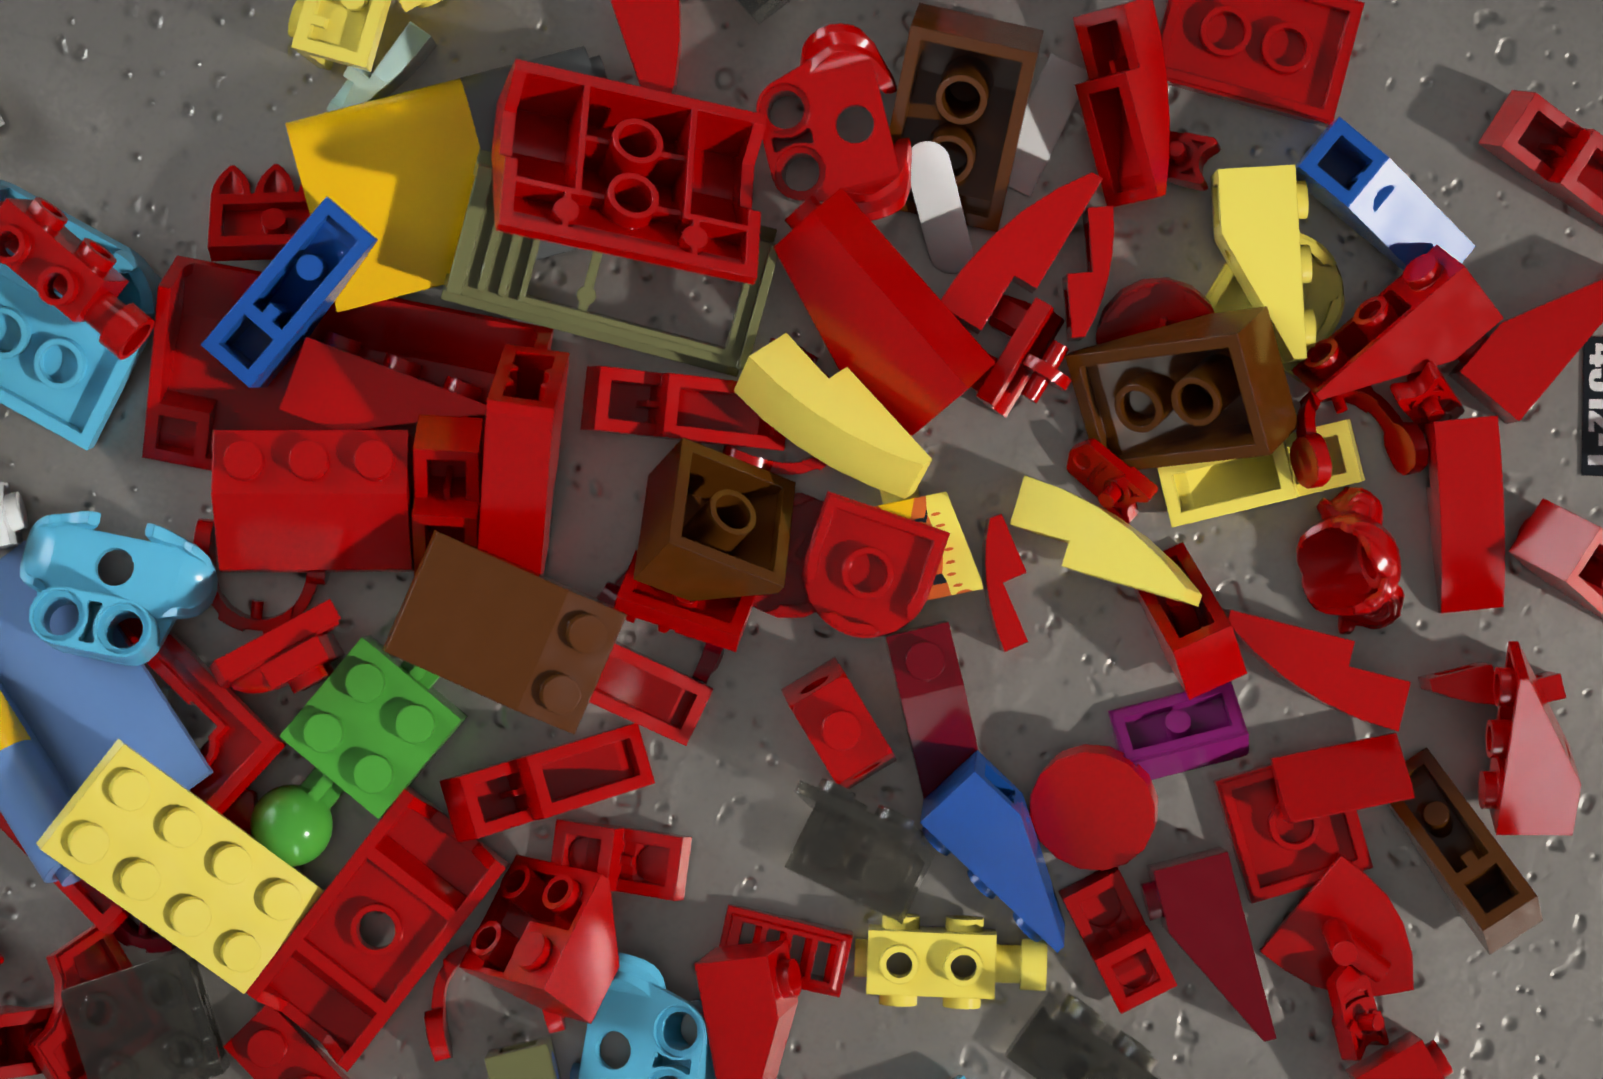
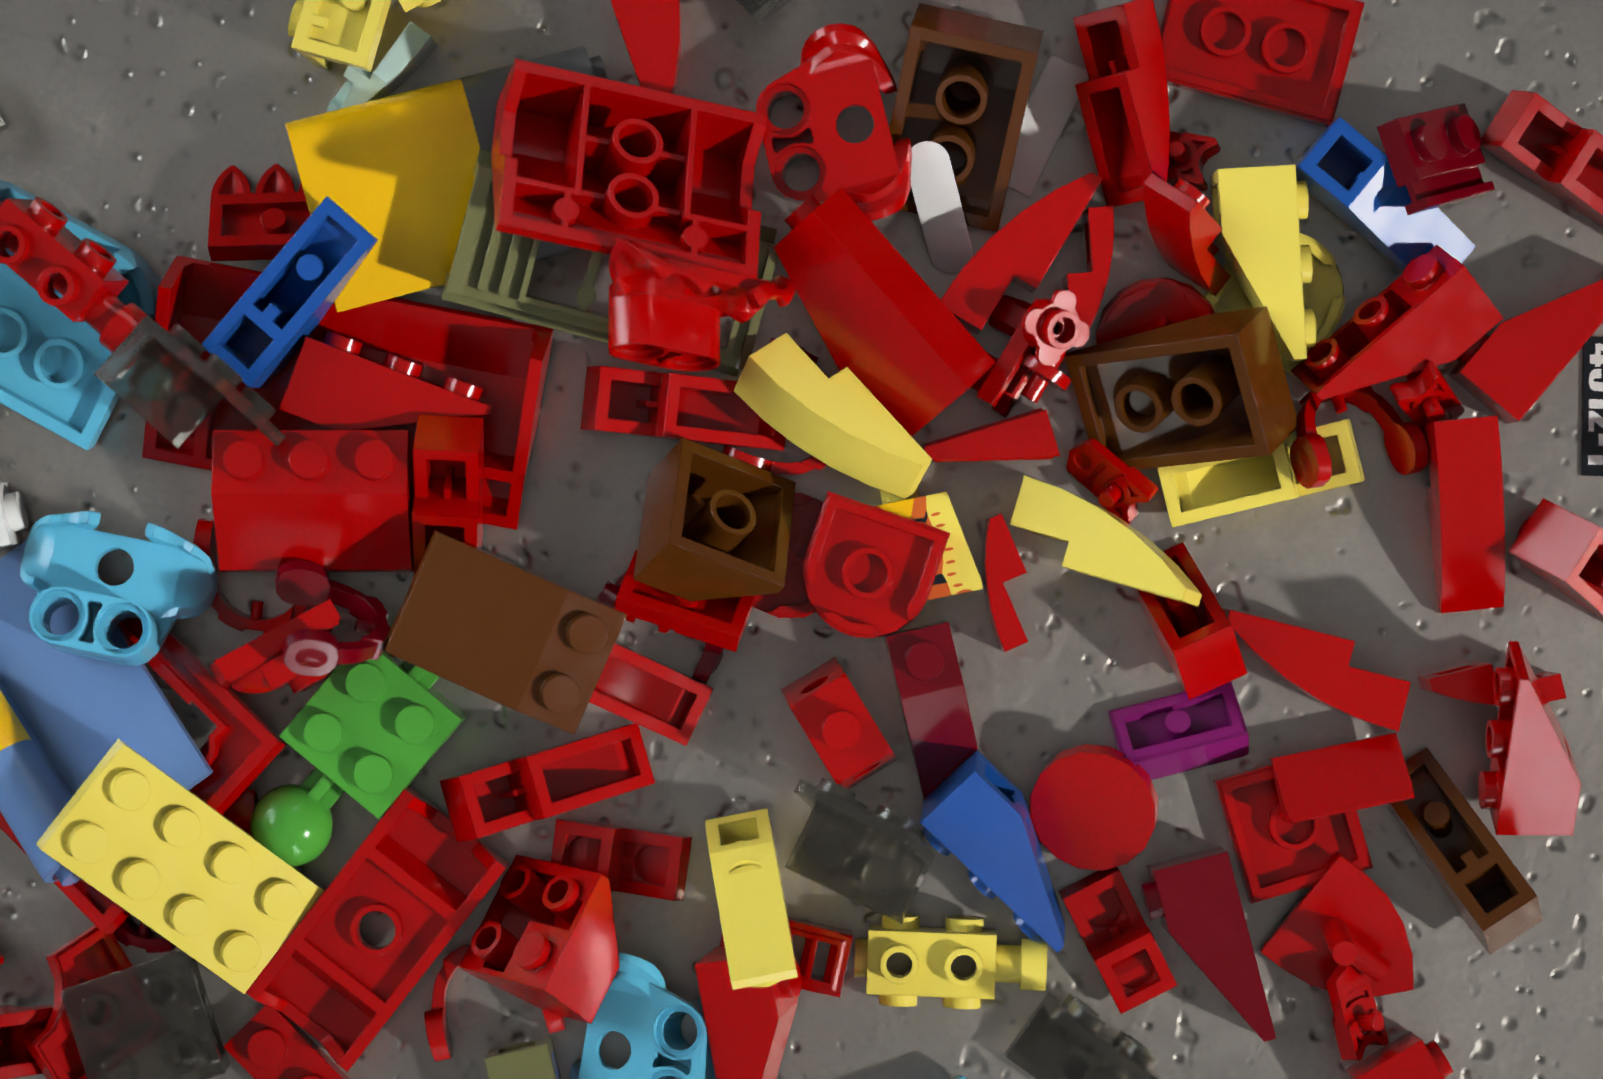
red slope [478,344,570,575] -> none
red hair [1296,487,1405,635] -> none
none -> clear smoke bracket [94,315,286,449]
none -> dark red piece [275,560,391,677]
none -> red piece [608,239,795,372]
none -> light yellow slope [705,808,798,990]
none -> red slope [922,408,1060,462]
none -> plate [1022,289,1090,366]
none -> red slope [1144,173,1231,296]
none -> dark red plate [1377,103,1495,215]

